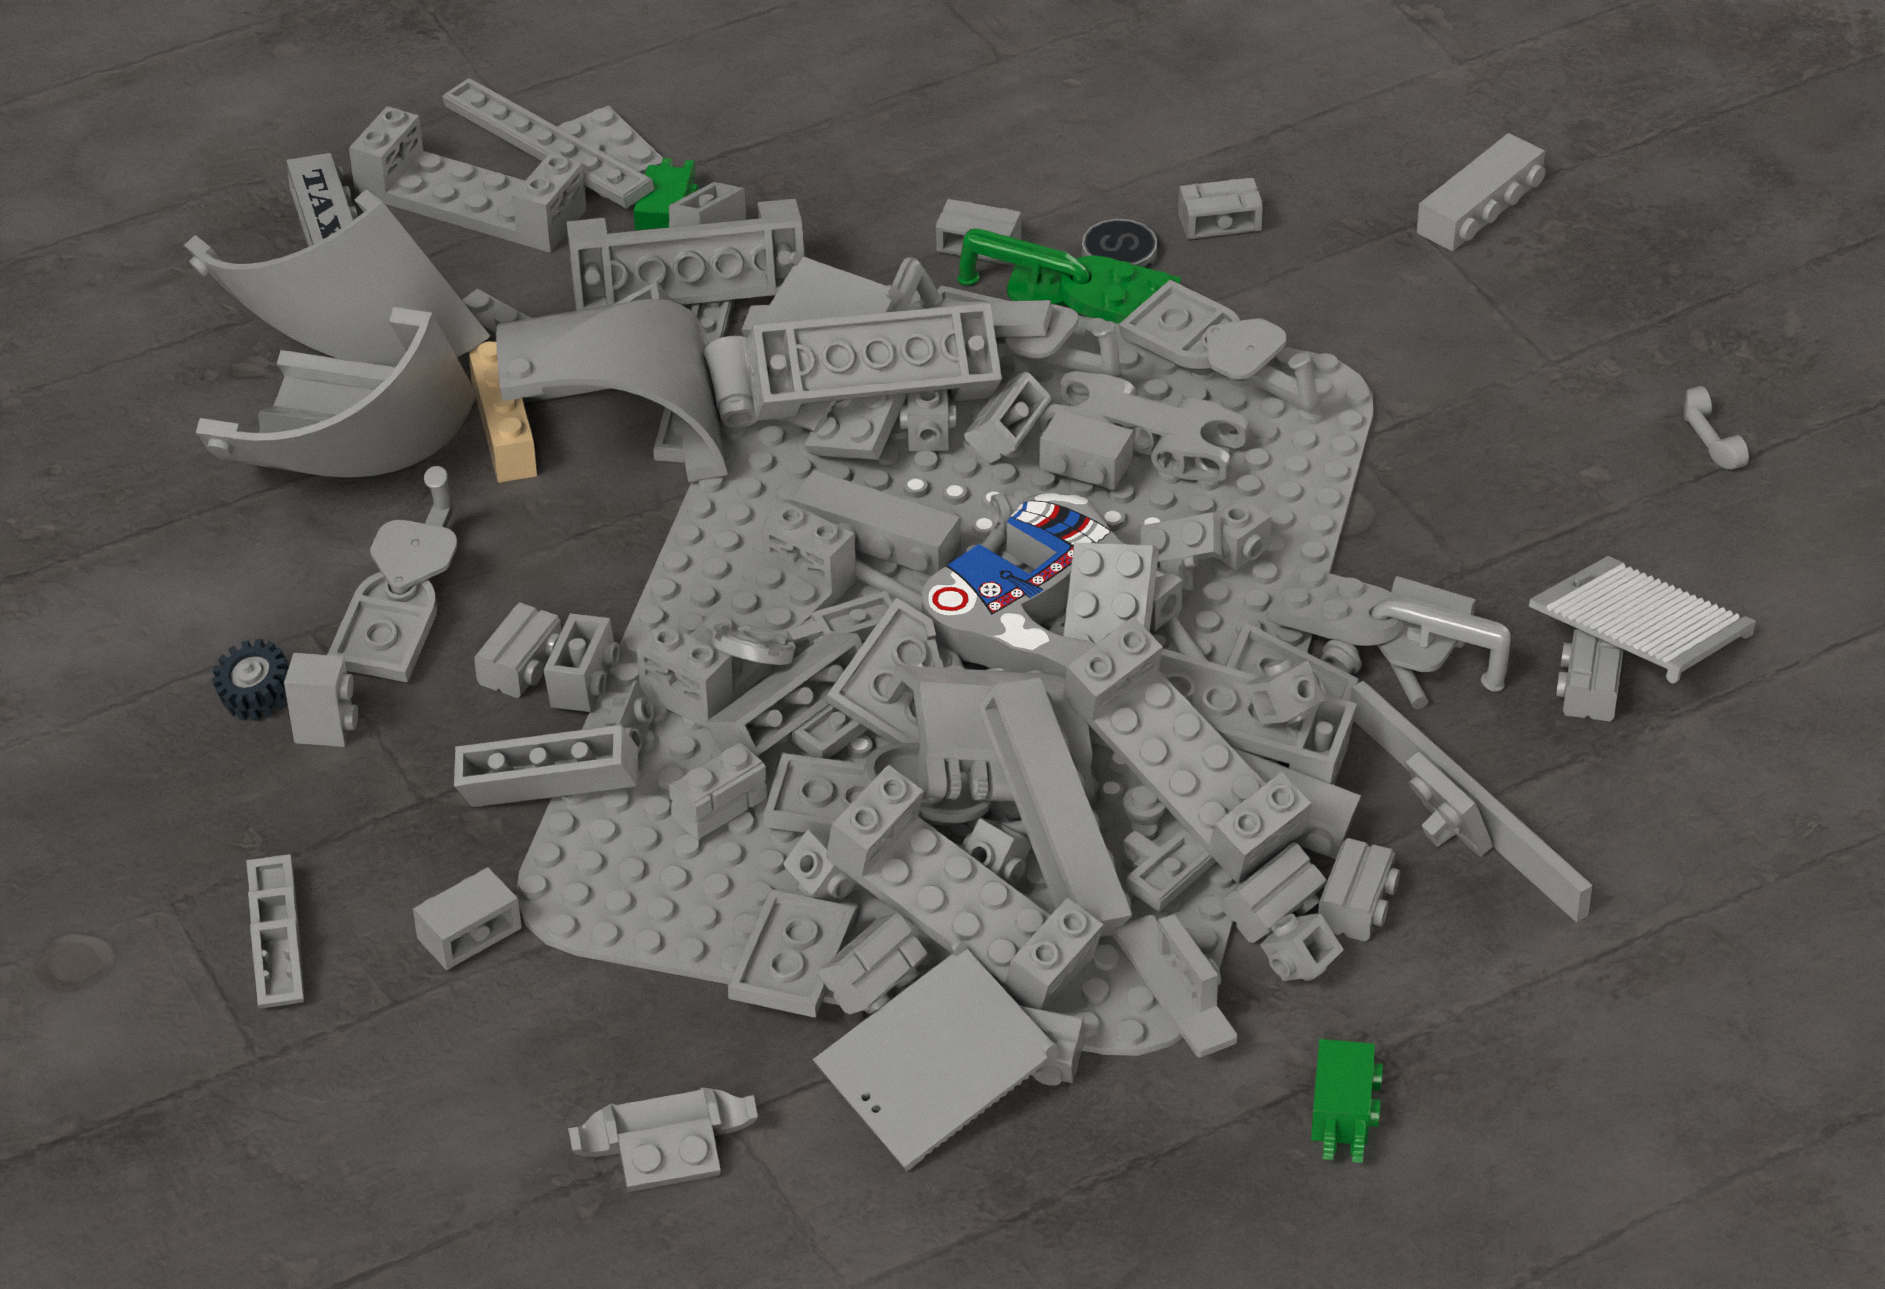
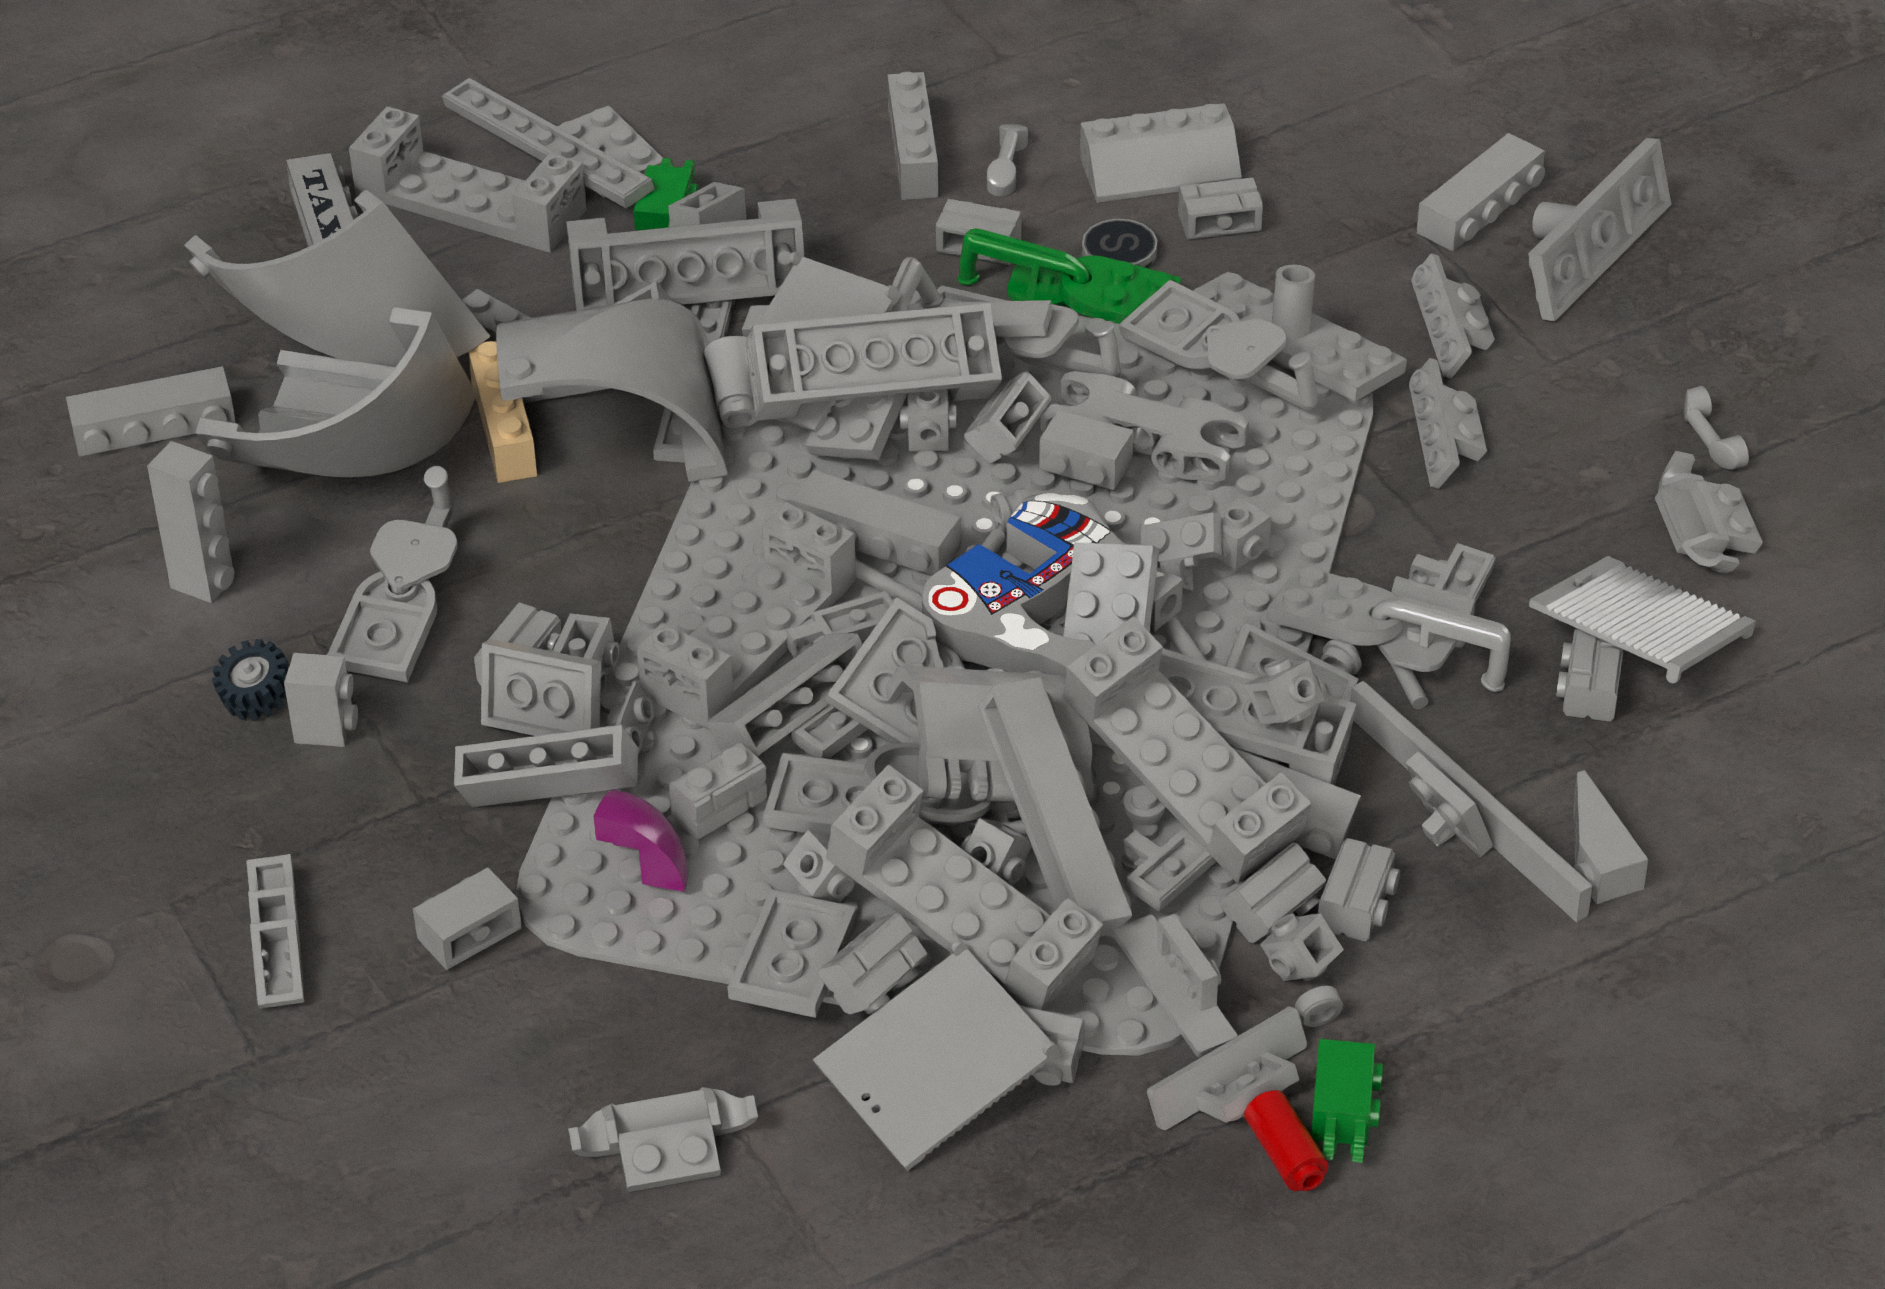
light grey tile [710,623,796,665] -> none
none -> light grey brick [66,366,236,457]
none -> light grey brick [147,441,235,603]
none -> light grey plate [481,639,601,736]
none -> magenta brick [593,789,688,892]
none -> light grey brick [887,72,938,200]
none -> light grey bar [987,124,1029,197]
none -> light grey slope [1080,103,1242,203]
none -> light grey bracket [1147,1007,1307,1130]
none -> light grey plate [1193,265,1407,402]
none -> red brick [1244,1090,1328,1191]
none -> light grey tile [1295,986,1343,1027]
none -> light grey bracket [1409,358,1487,489]
none -> light grey hinge [1409,543,1496,603]
none -> light grey bracket [1411,253,1495,379]
none -> light grey plate [1528,138,1672,322]
none -> light grey slope [1573,770,1648,904]
none -> light grey plate [1655,451,1763,574]

